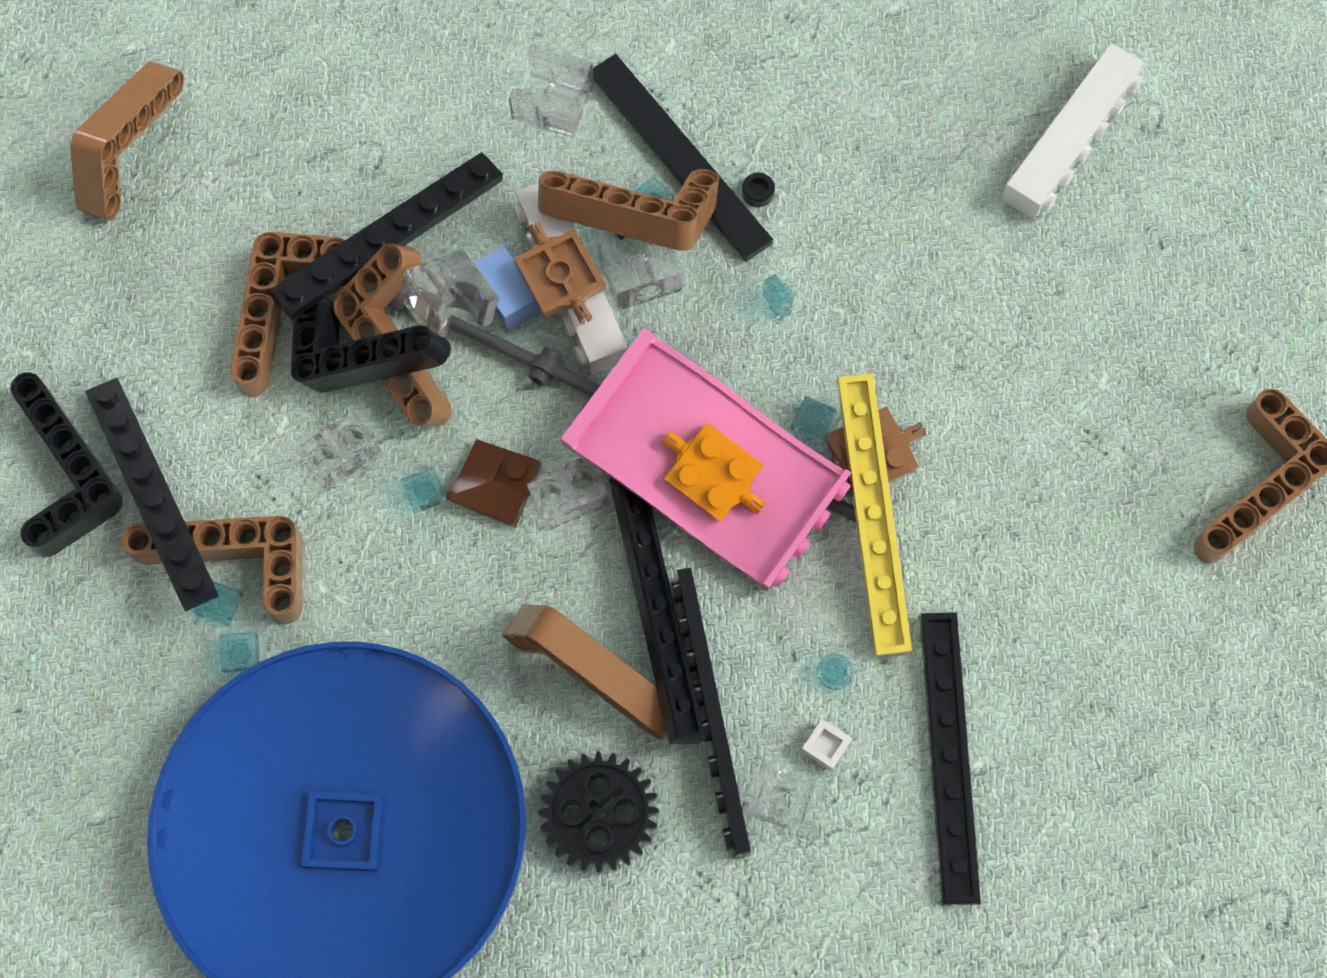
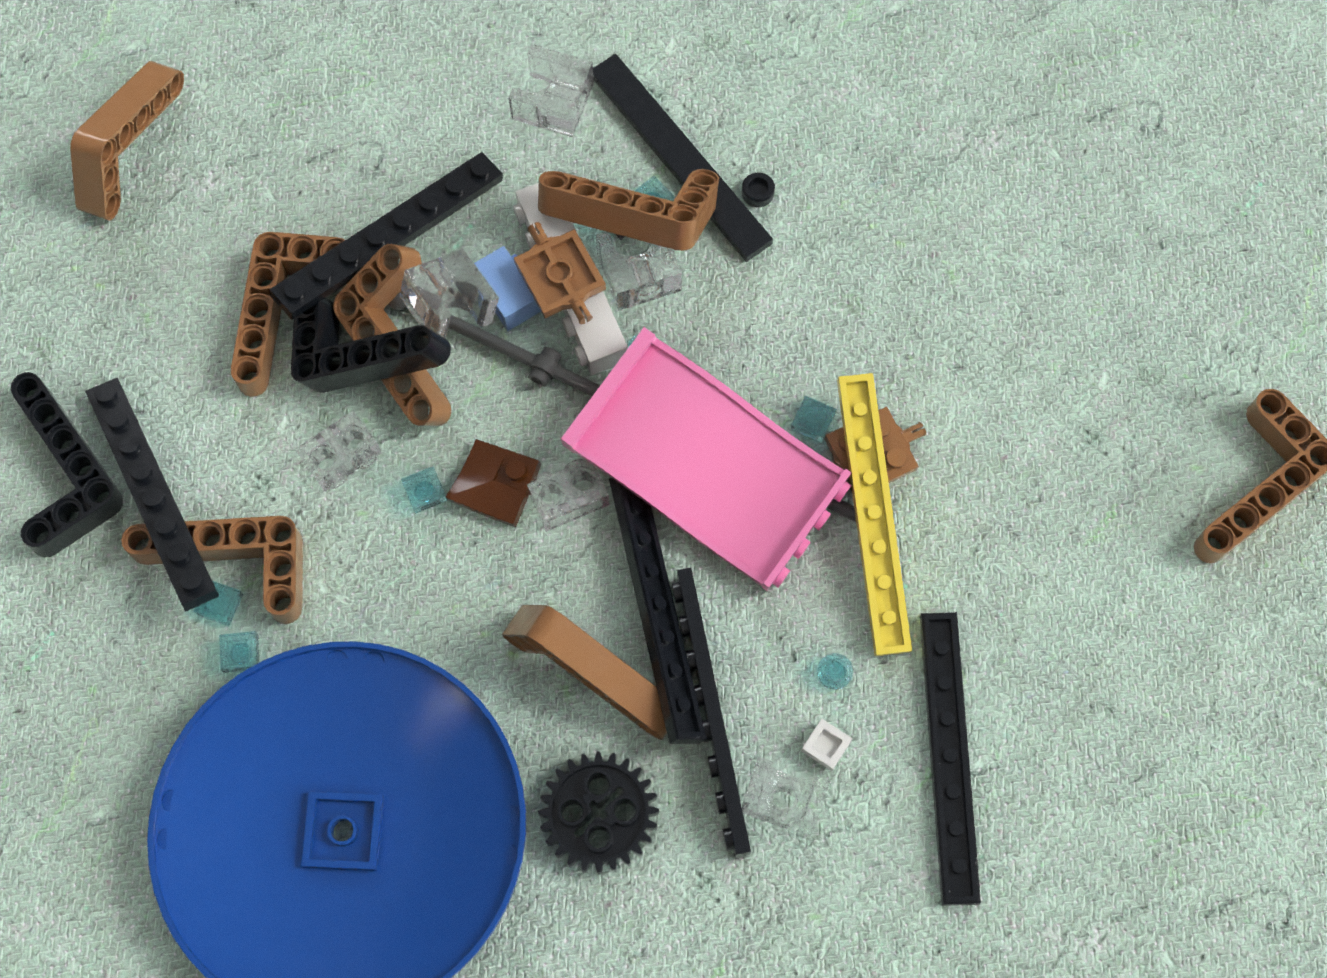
light orange plate [661,422,766,522] -> none
clear light blue plate [762,274,794,321] -> none
white brick [1001,43,1145,221] -> none

